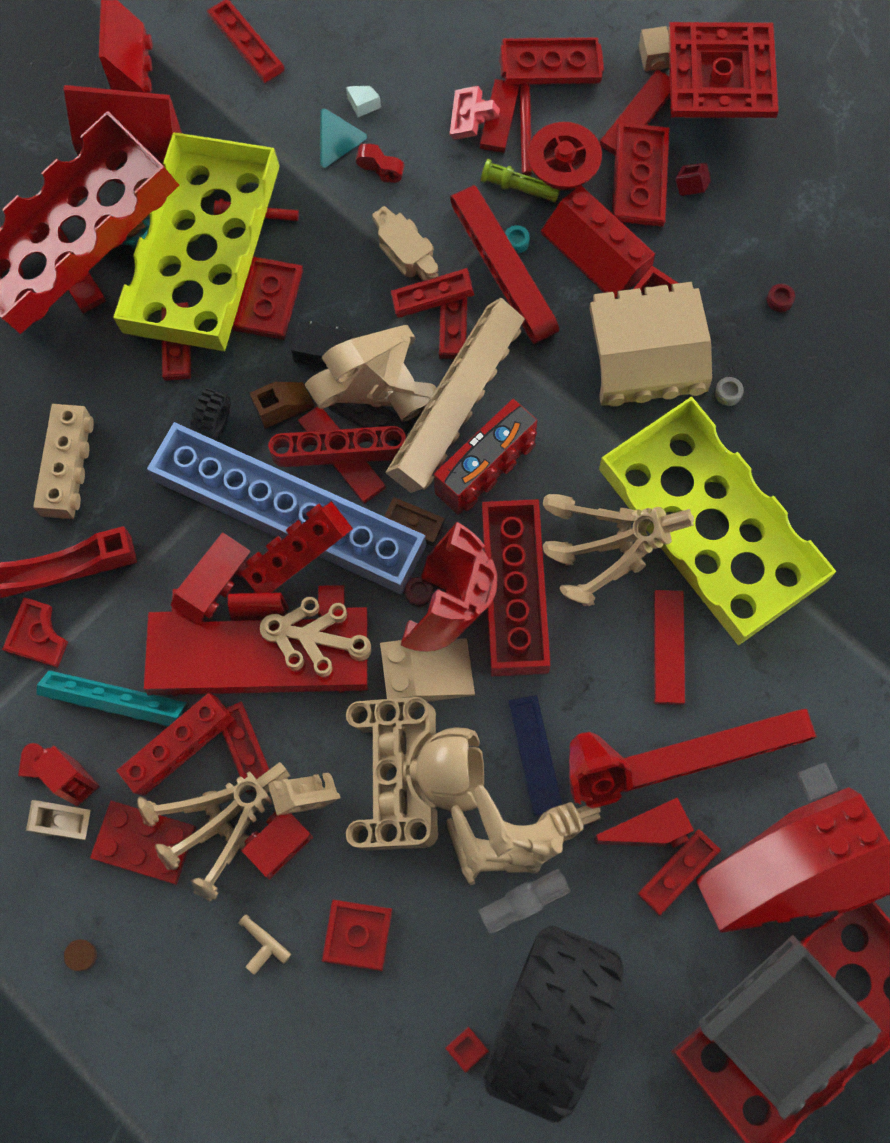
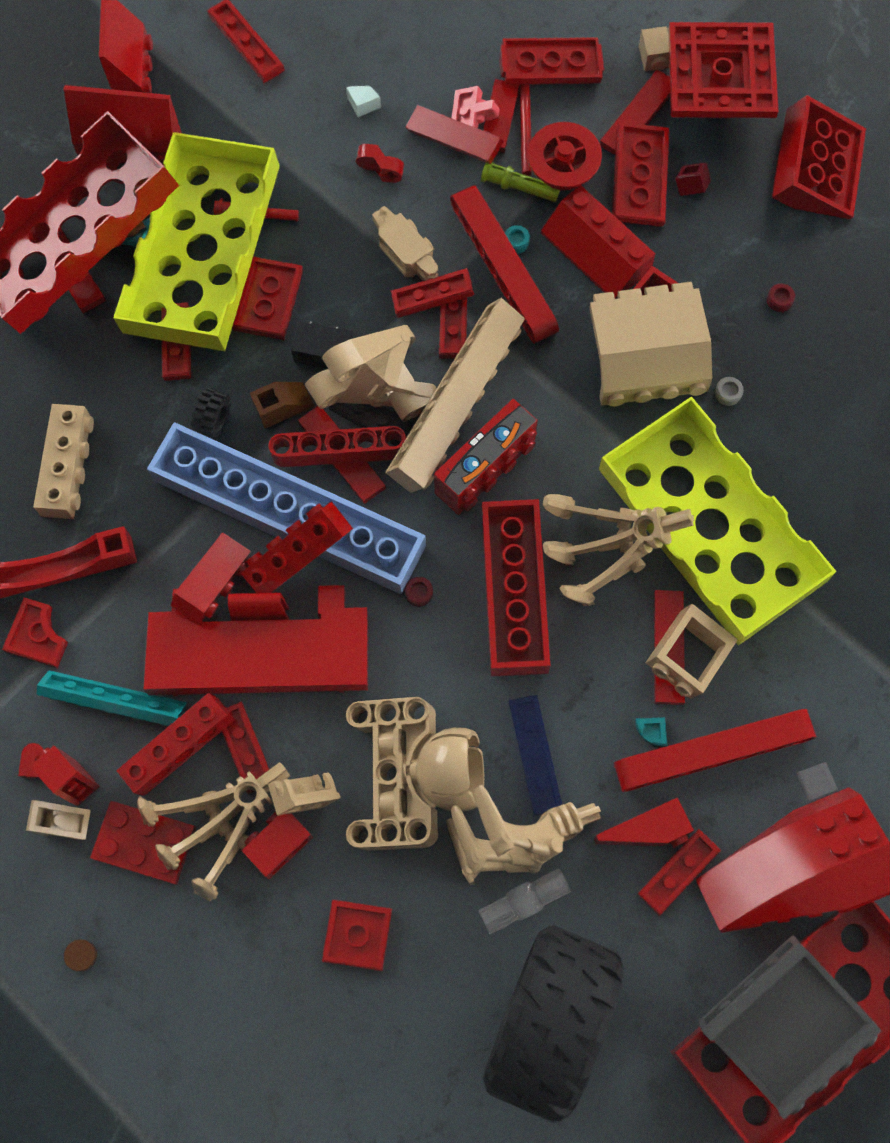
tan piece [238,914,292,975] -> none
tan plant [260,597,372,677] -> none
teal piece [320,108,367,168] -> none
tan slope [380,639,475,702] -> none
reddish brown plate [384,497,445,546] -> none
red cylinder [400,522,497,652] -> none
red tile [445,1027,489,1073] -> none
red cone [570,732,632,809] -> none
none -> tile [405,105,504,165]
none -> teal tile [635,717,668,748]
none -> tan window [646,604,738,699]
none -> red slope [772,95,866,219]

